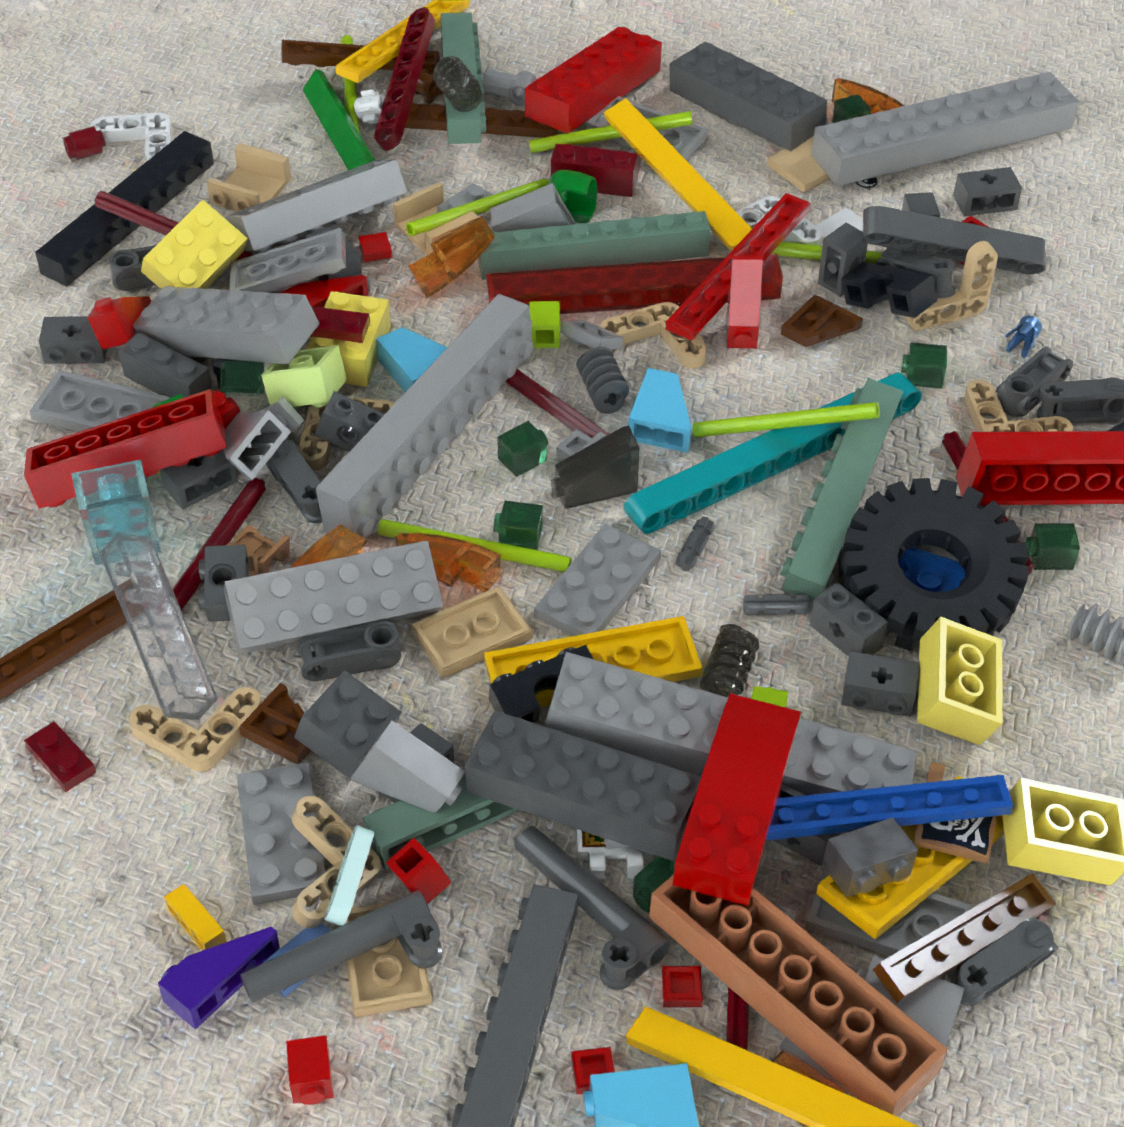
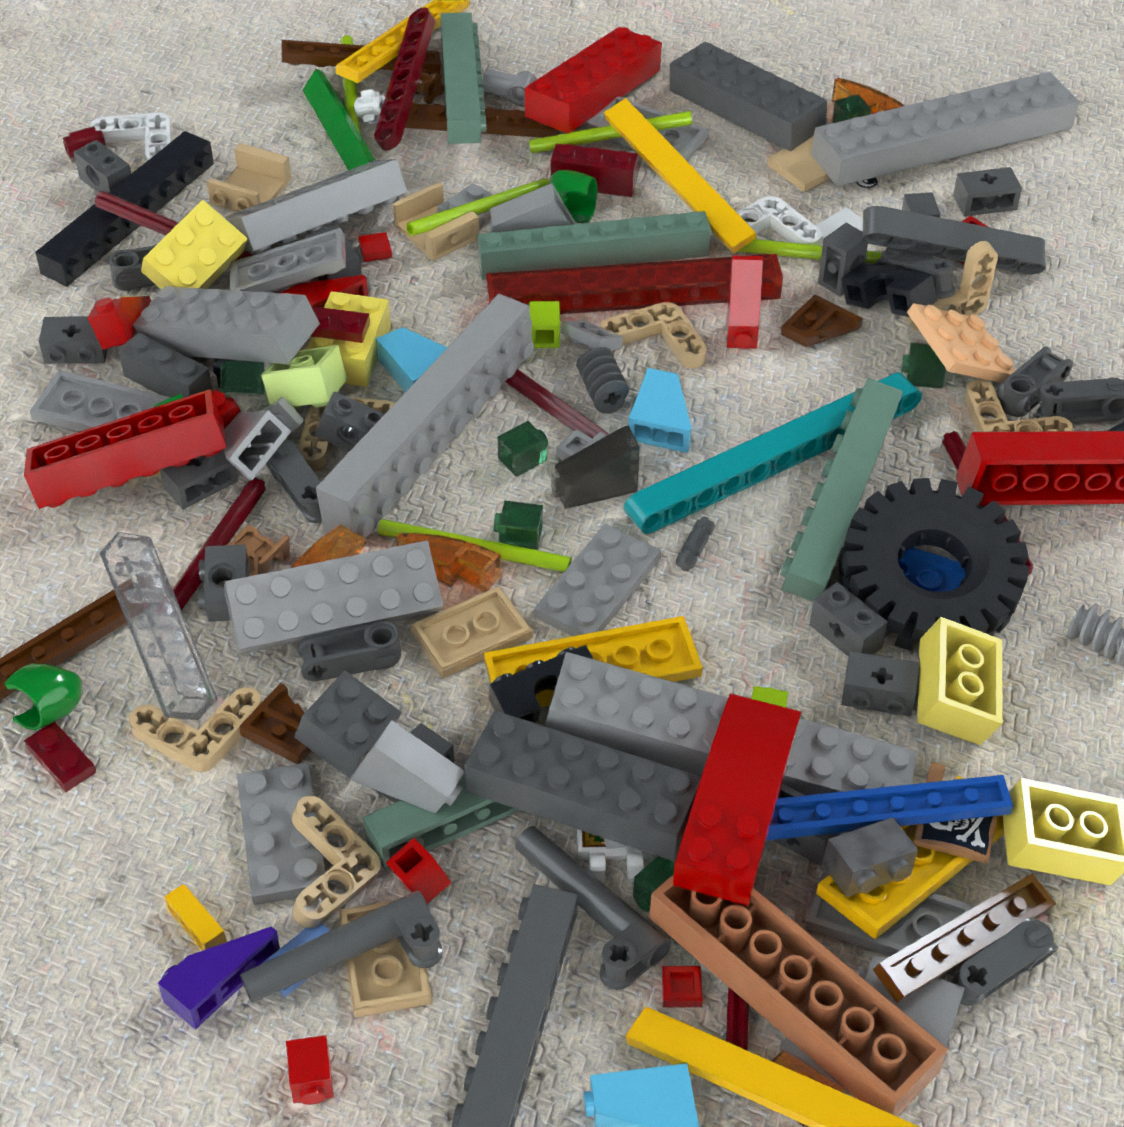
clear light blue brick [72,460,161,566] -> none
light aqua beam [324,825,374,926] -> none
clear orange slope [408,216,495,299] -> none
clear smoke piece [433,56,483,112] -> none
red tile [571,1047,615,1095] -> none
red tile [666,193,811,341] -> none
lime piece [693,402,880,438] -> none
clear smoke piece [699,624,760,697] -> none
dark grey axle [743,594,810,615] -> none
flat silver piece [1005,315,1042,358] -> none
clear green brick [1026,523,1080,570] -> none
none -> green piece [5,663,83,730]
none -> dark grey brick [74,140,132,193]
none -> light nougat plate [907,303,1016,383]

